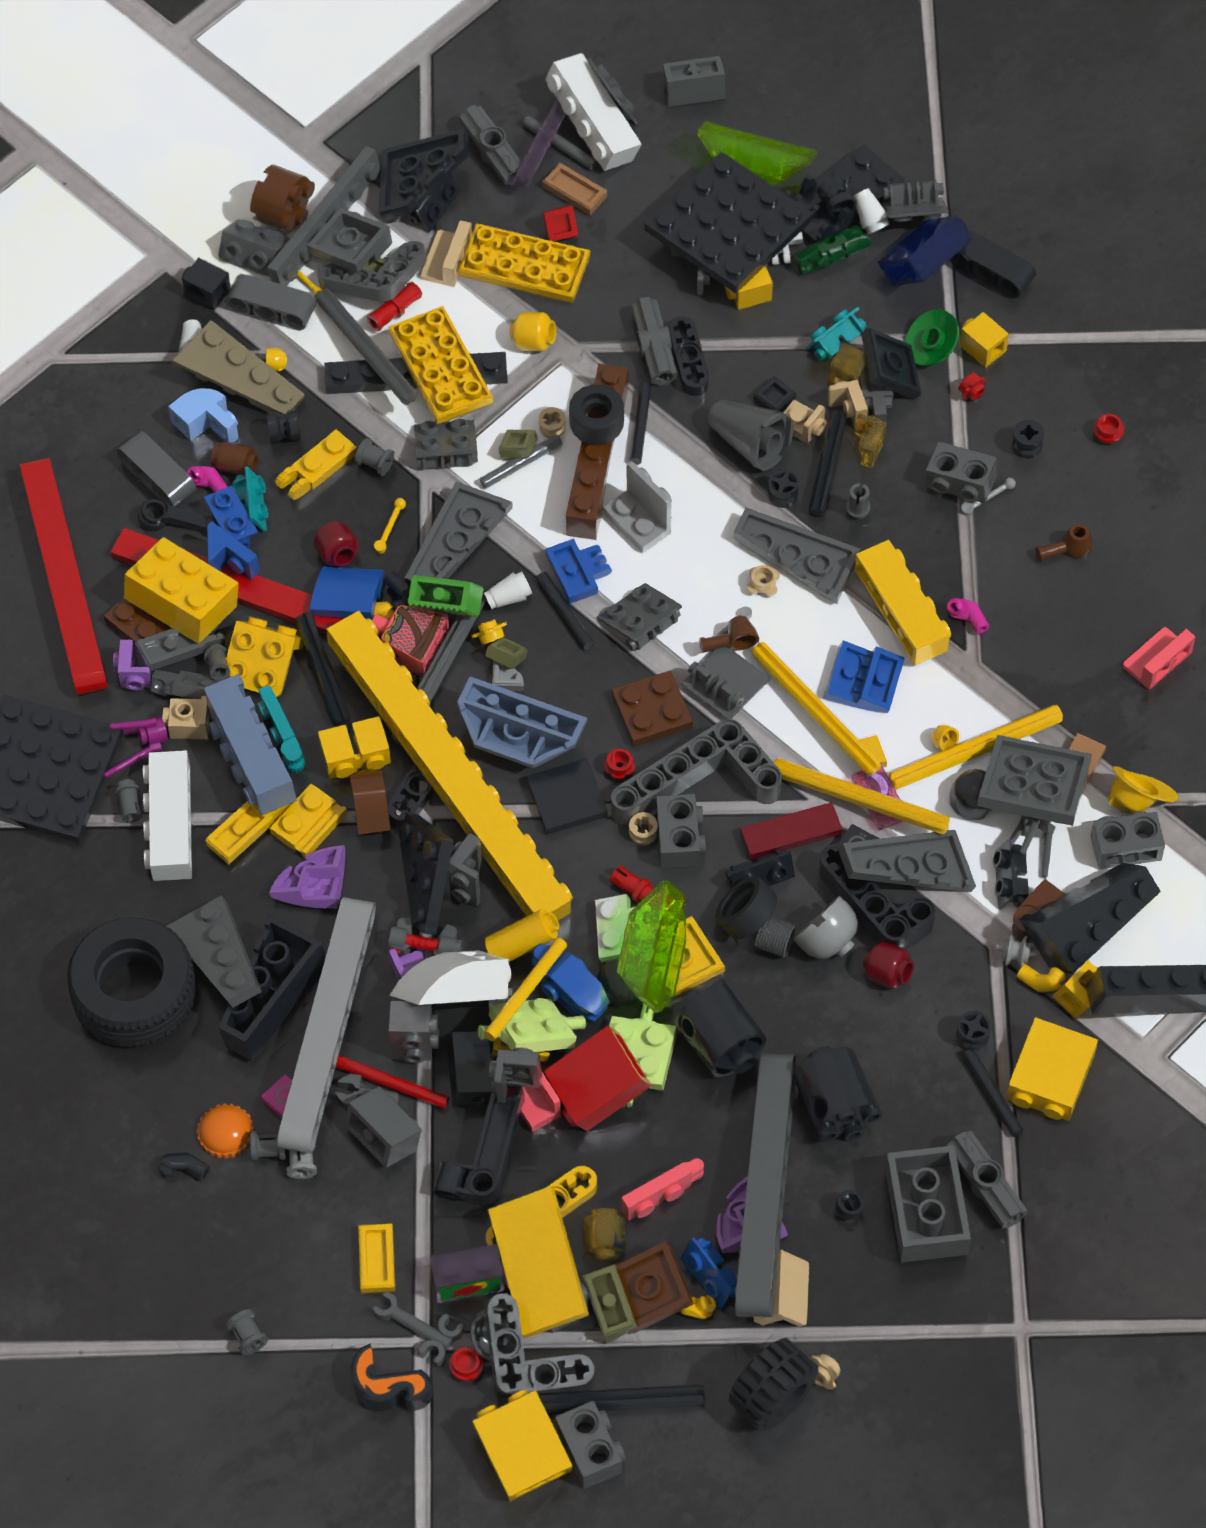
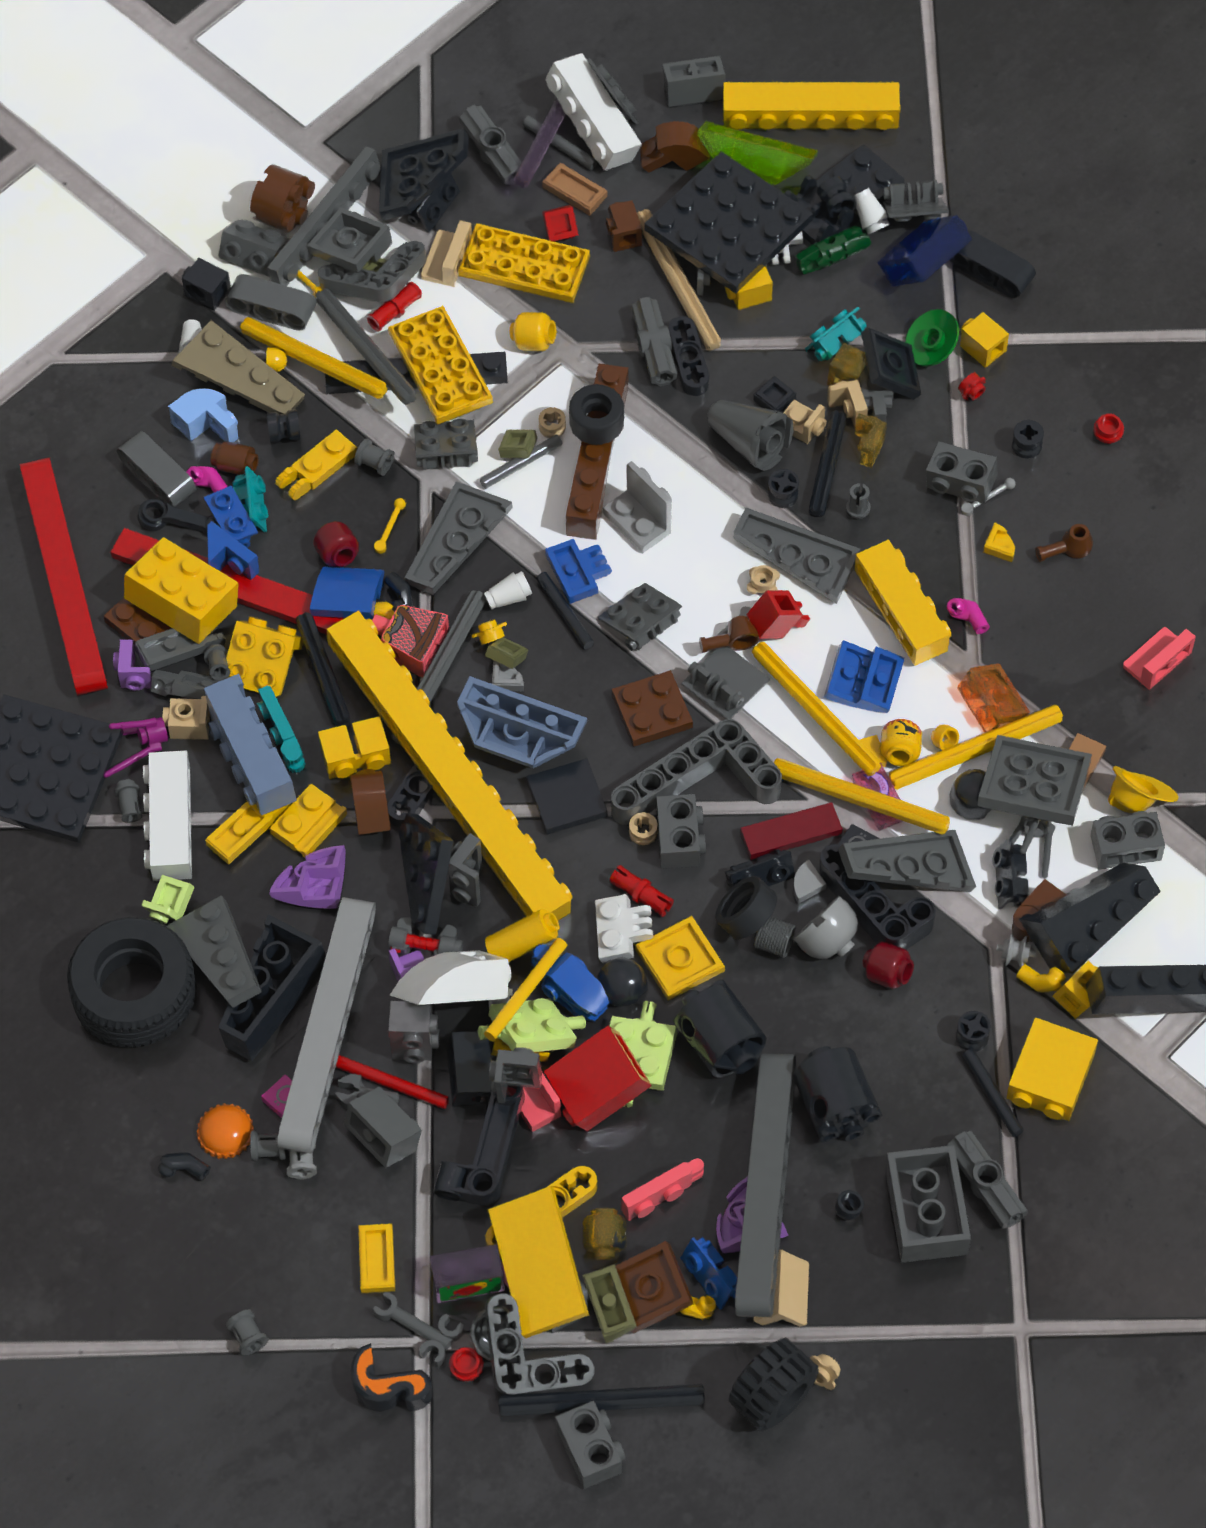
bright green brick [408,575,483,618] -> none
yellow brick [473,1390,573,1501] -> none
red plate [604,749,635,779] -> none
clear neon green wedge [616,880,686,1013] -> none
black bar [630,382,652,465] -> none
none -> yellowish green bracket [141,875,195,924]
none -> yellow axle [240,317,388,399]
none -> reddish brown brick [605,200,642,252]
none -> tan axle [637,209,721,351]
none -> reddish brown brick [640,121,710,173]
none -> yellow brick [723,82,900,130]
none -> red brick [746,590,811,639]
none -> light grey tile [794,860,826,904]
none -> yellow head [880,719,922,766]
none -> clear orange bracket [957,663,1030,733]
none -> yellow tile [983,523,1015,562]

